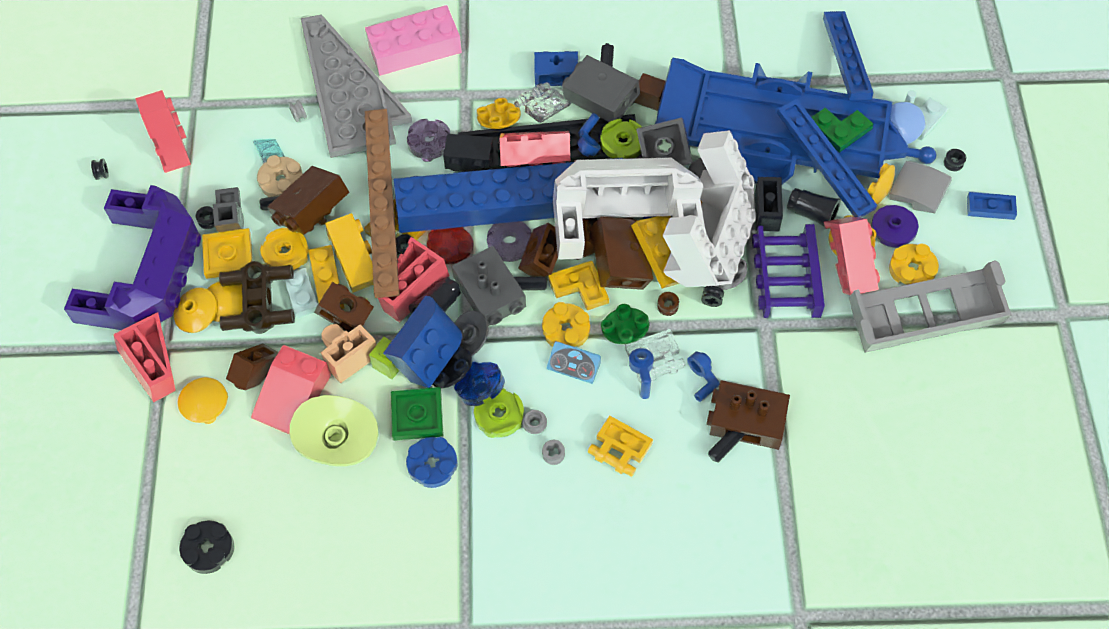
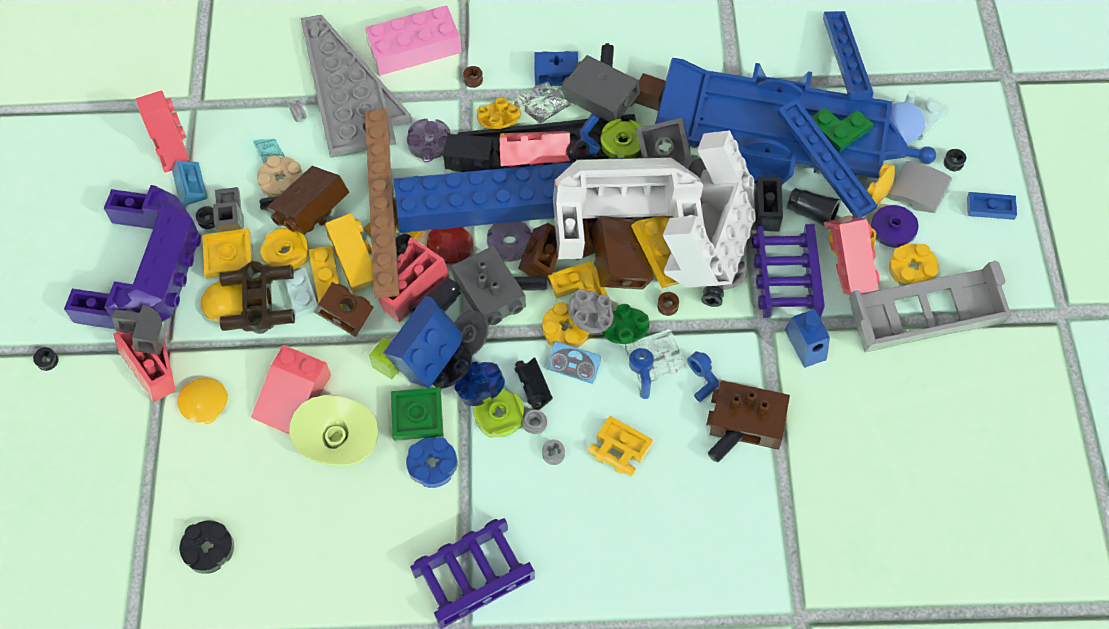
black bush [91,158,109,180] -> none
yellow dish [174,288,218,333] -> none
reddish brown slope [226,343,278,391] -> none
light nougat brick [320,324,377,383] -> none
none -> black bush [33,347,59,371]
none -> dark grey brick [112,305,165,355]
none -> dark azure slope [172,161,207,206]
none -> dark purple fence [410,518,535,629]
none -> reddish brown bush [463,66,483,88]
none -> black hinge [514,357,553,410]
none -> black bush [567,141,590,161]
none -> light grey dish [568,289,614,333]
none -> blue torso [785,309,830,368]

